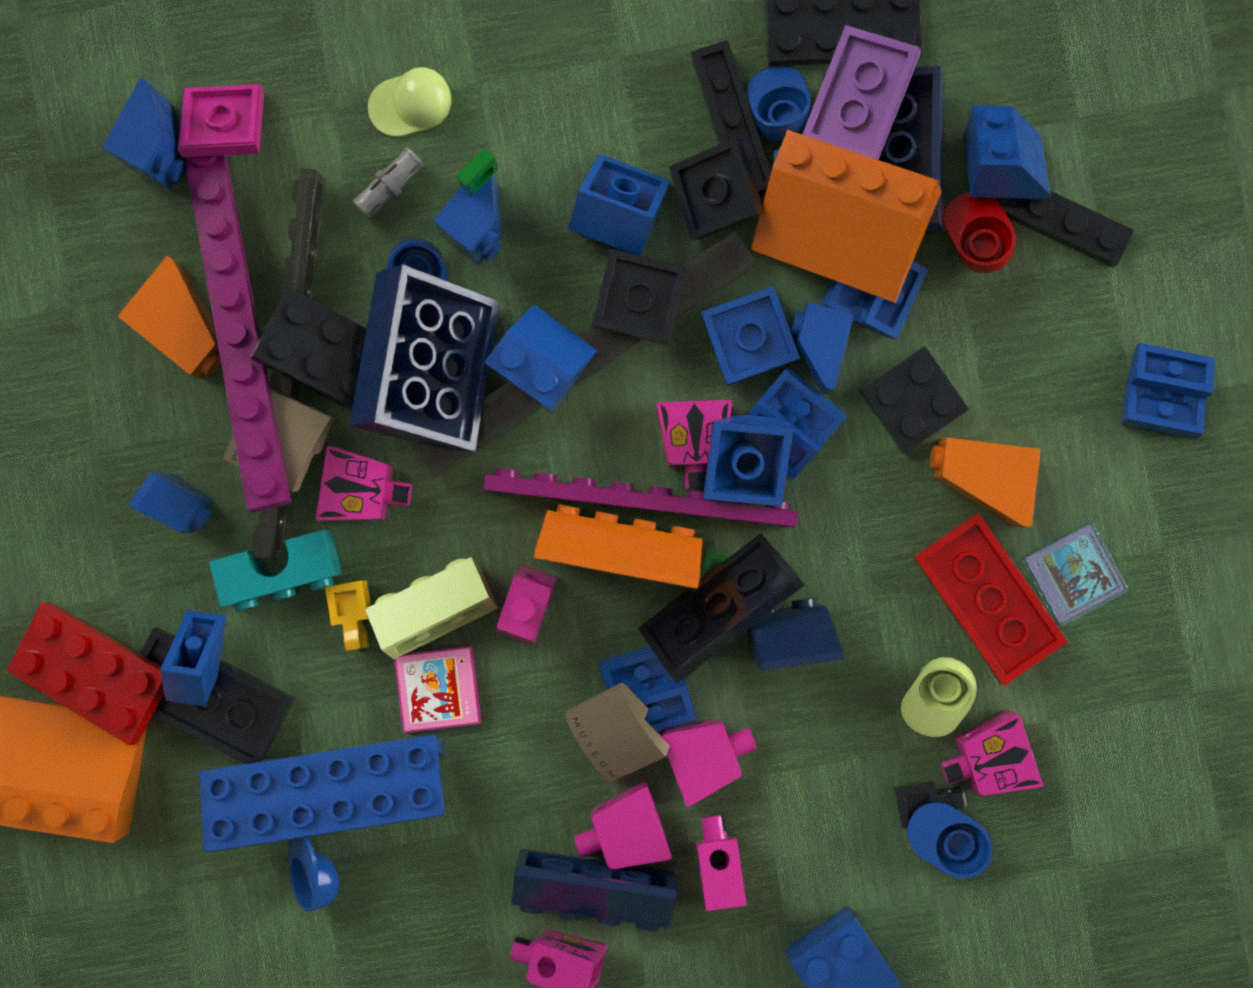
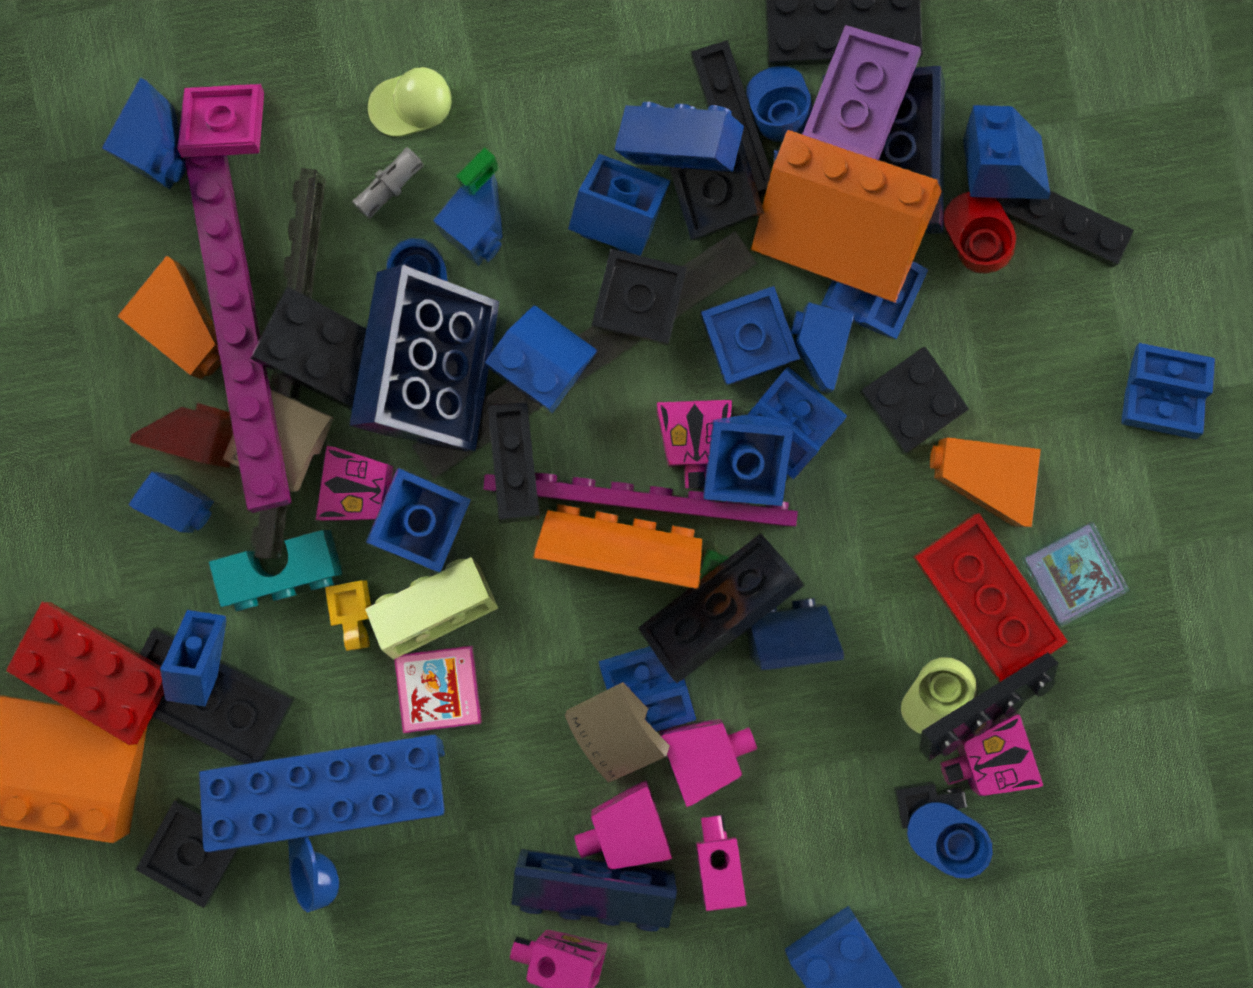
dark pink torso [496,564,558,646] -> none
none -> clear red slope [129,403,234,468]
none -> black plate [136,798,239,908]
none -> blue slope [366,468,471,572]
none -> black plate [488,402,540,524]
none -> blue brick [614,102,744,172]
none -> black plate [919,652,1059,761]

